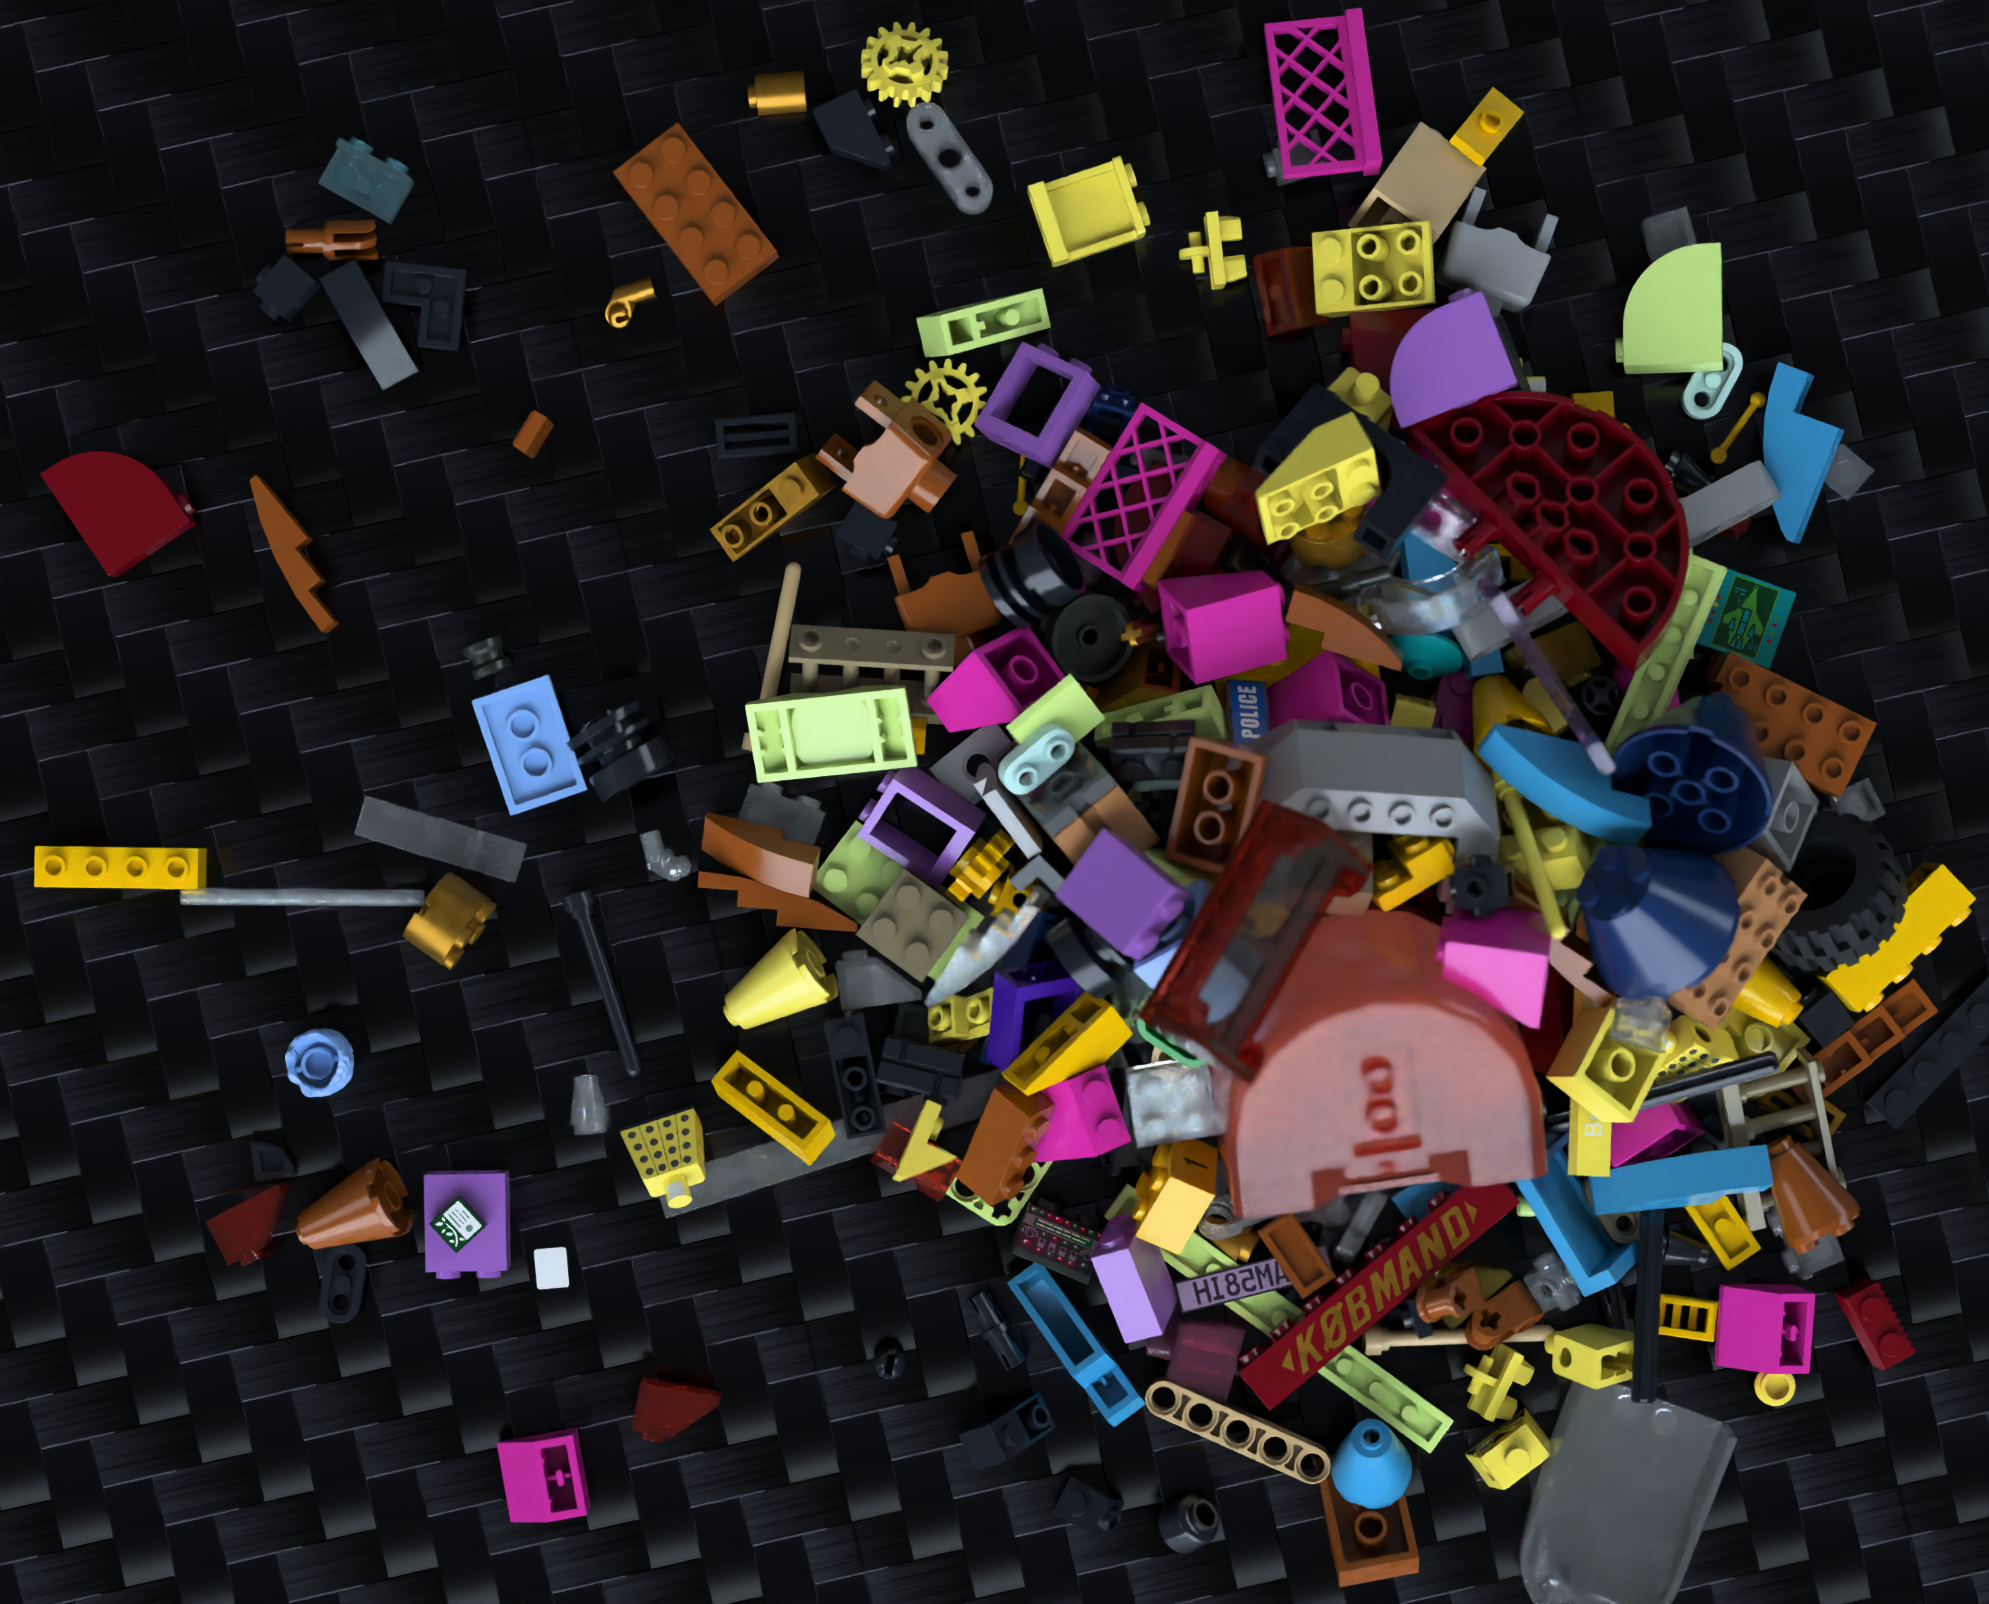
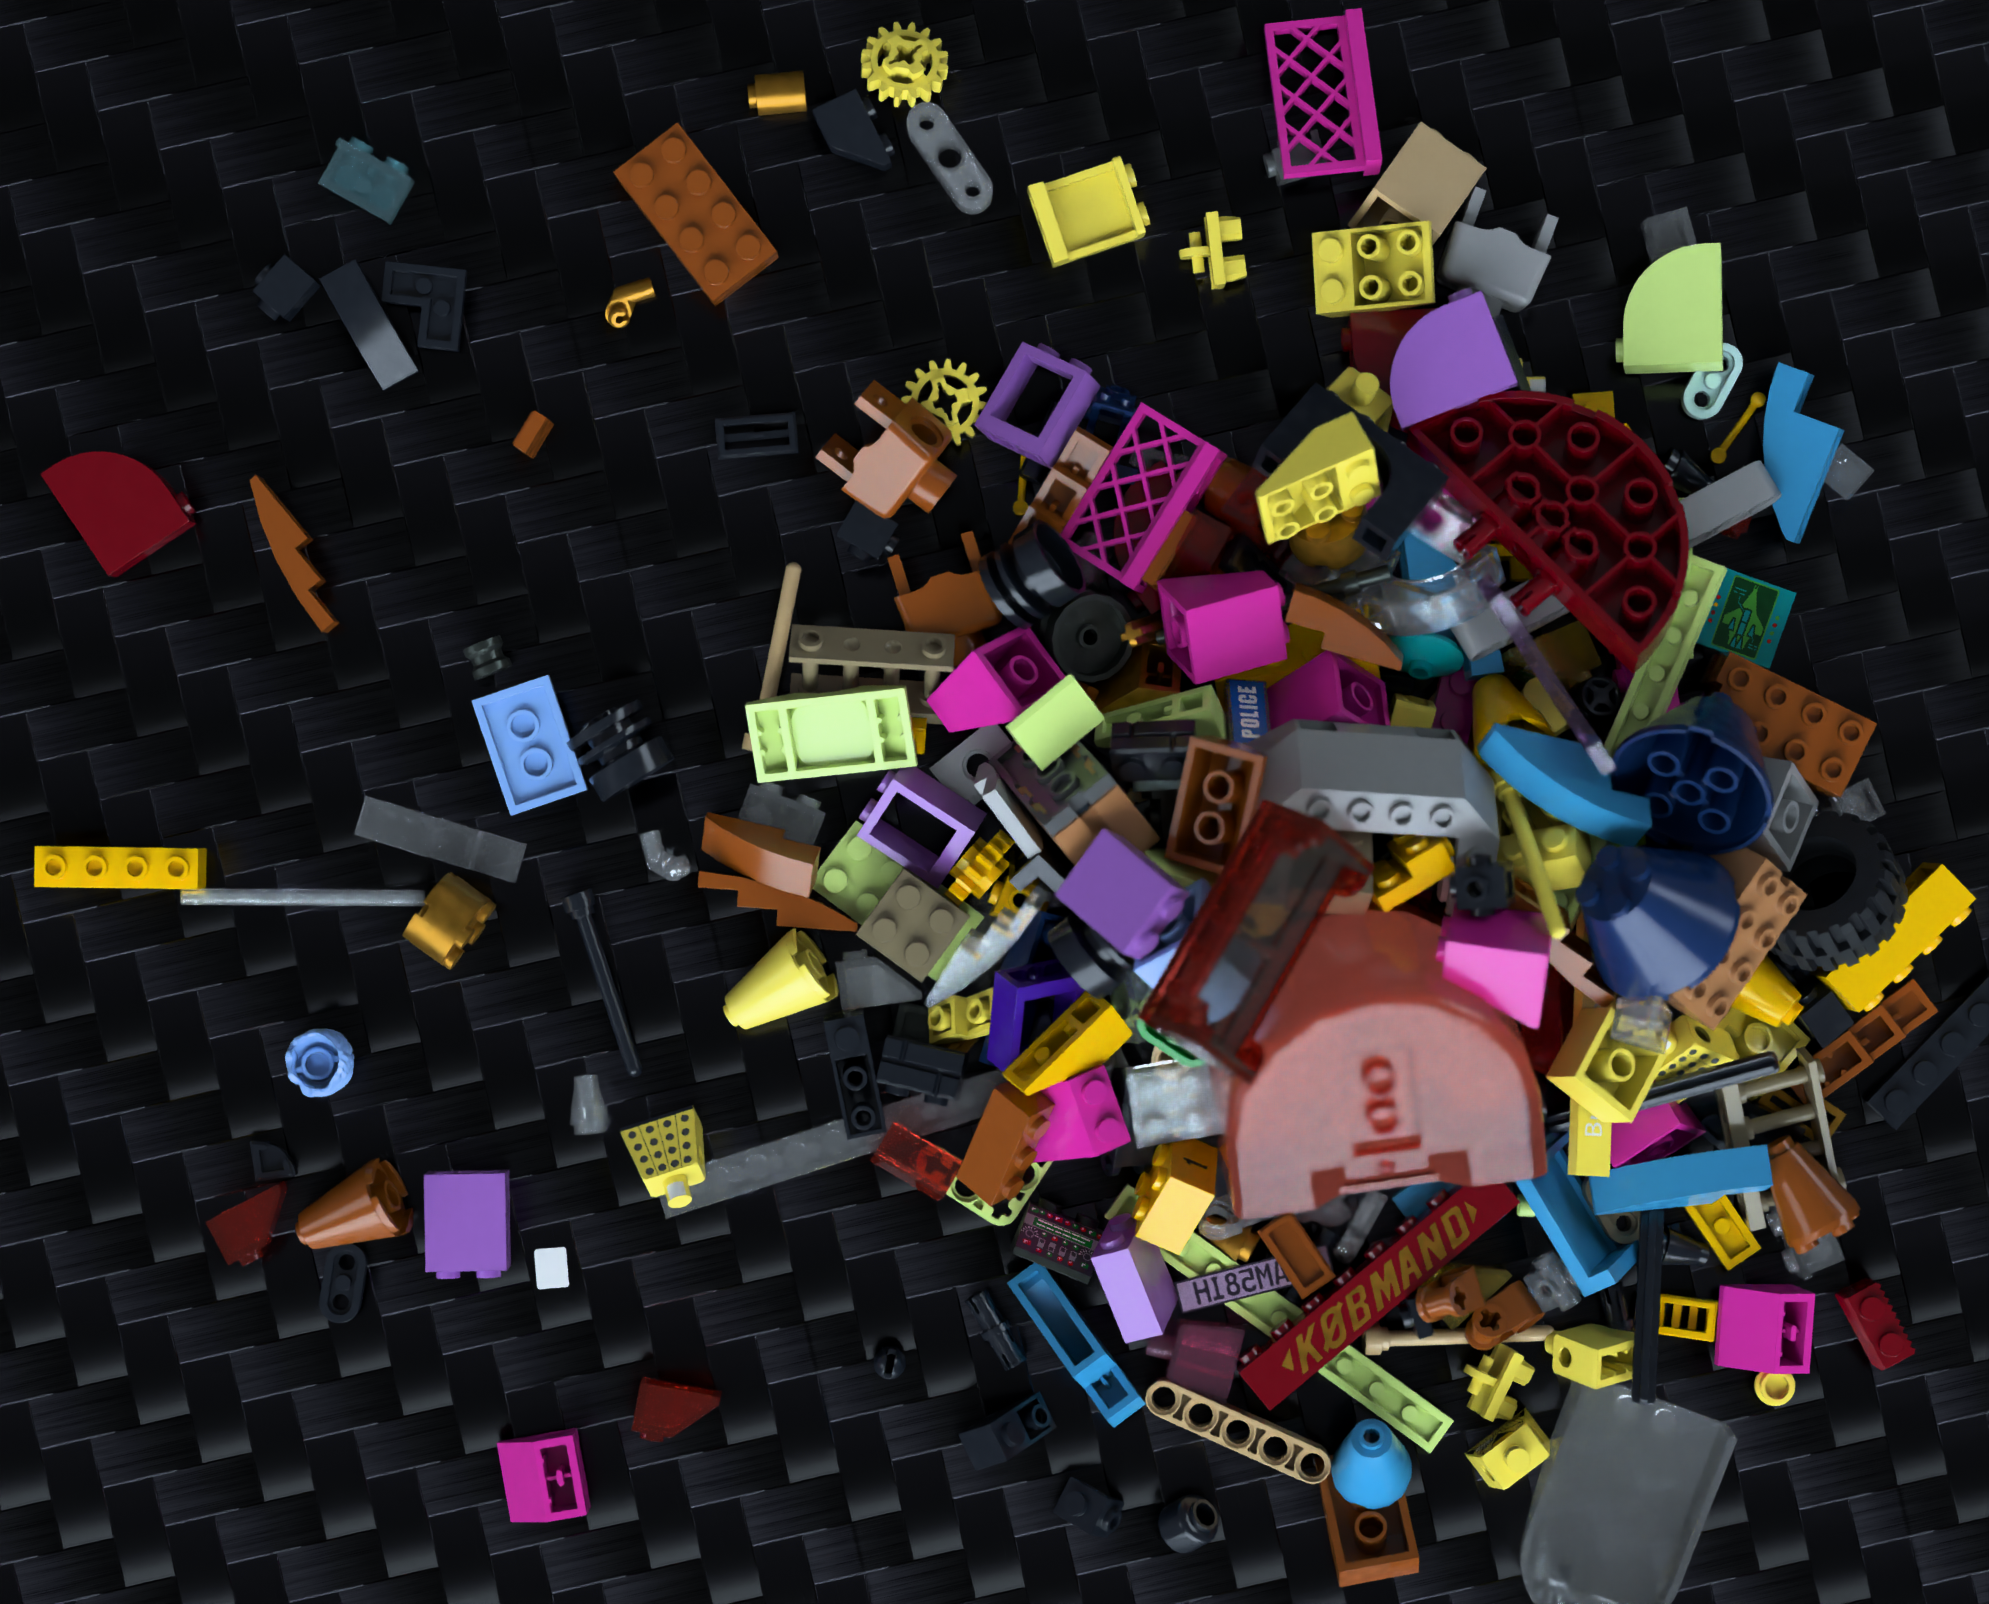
dark orange arm [286,219,378,261] -> none
tile [429,1195,488,1254] -> none
pearl gold slope [710,453,837,562] -> none
yellow brick [711,1050,836,1166] -> none
light yellow slope [892,1100,956,1182] -> none
yellowish green slope [916,288,1051,357] -> none
light aqua plate [998,723,1075,795] -> none
clear red panel [1253,246,1328,336] -> none
yellow plate [1449,87,1524,167] -> none

